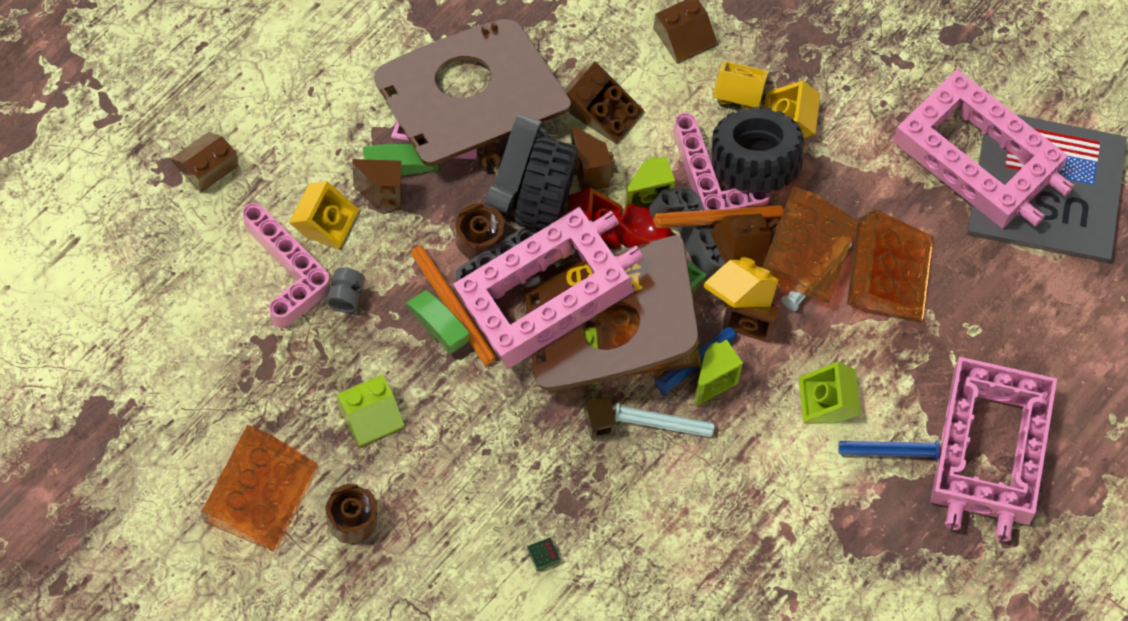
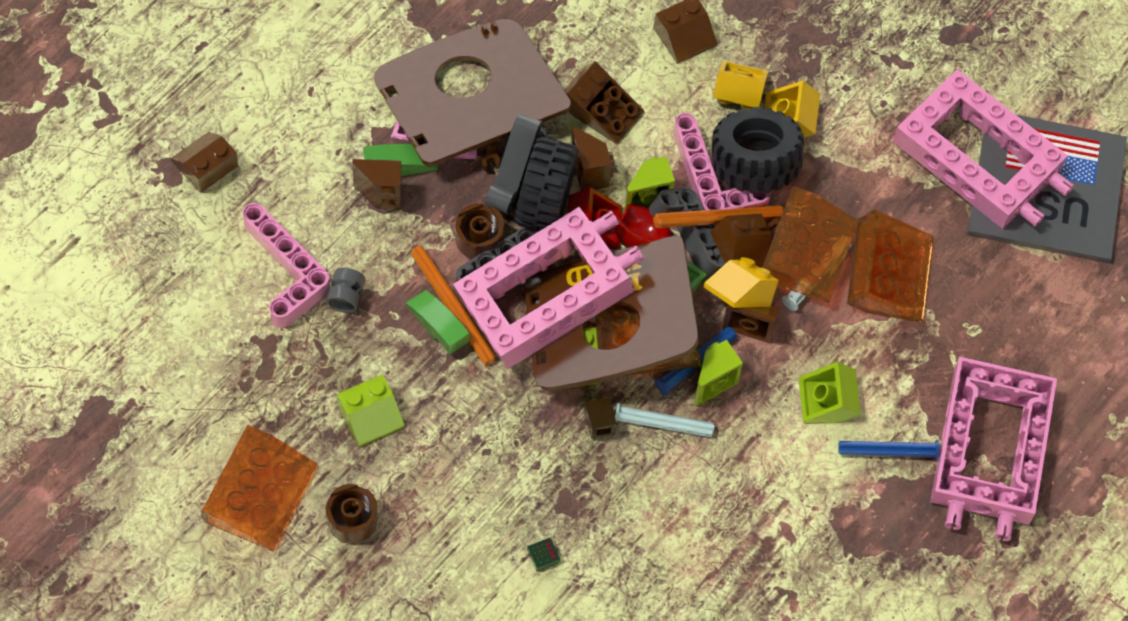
yellow slope [289,181,360,249] -> none

